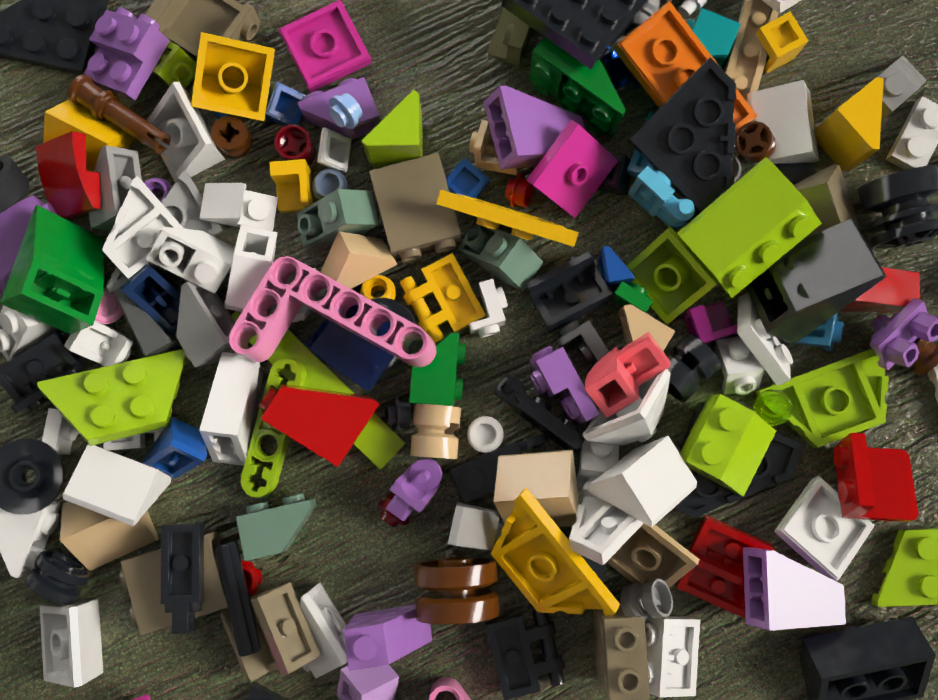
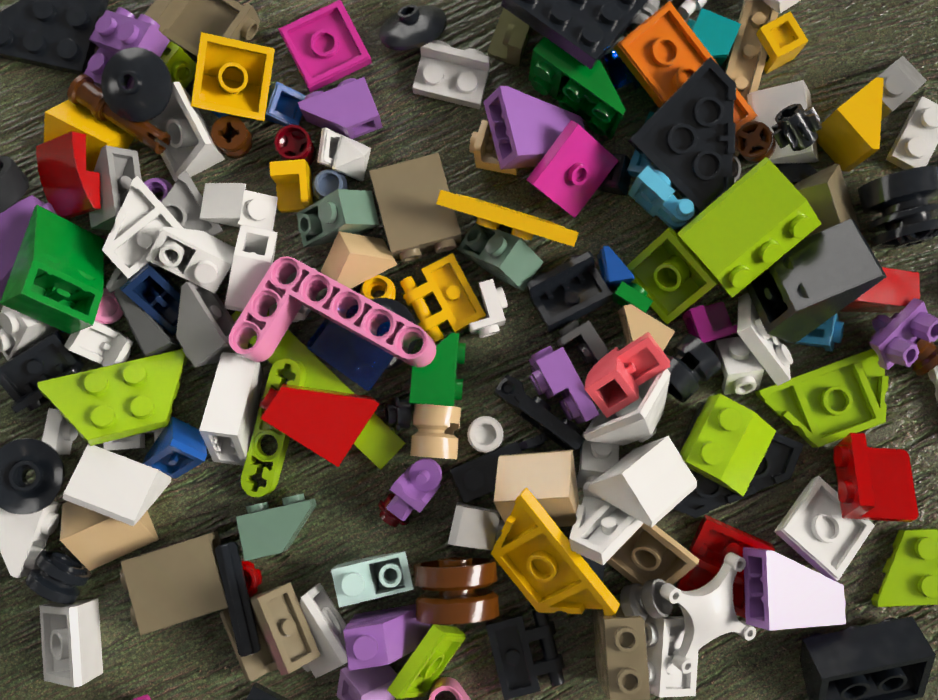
black hinge [161,523,204,634] -> none
light blue plate [329,93,362,129] -> none
lime slope [361,90,423,168] -> none
blue tile [446,158,490,198] -> none
red plate [505,173,534,208] -> none
clear neon green plate [754,389,793,426] -> none
none -> black dish [101,47,172,122]
none -> light aqua slope [331,551,414,608]
none -> white slope [332,135,371,181]
none -> black dish [379,5,447,51]
none -> lime plate [387,624,466,699]
none -> white bracket [412,40,490,109]
none -> white piece [660,552,756,674]
none -> black gear [771,104,822,151]

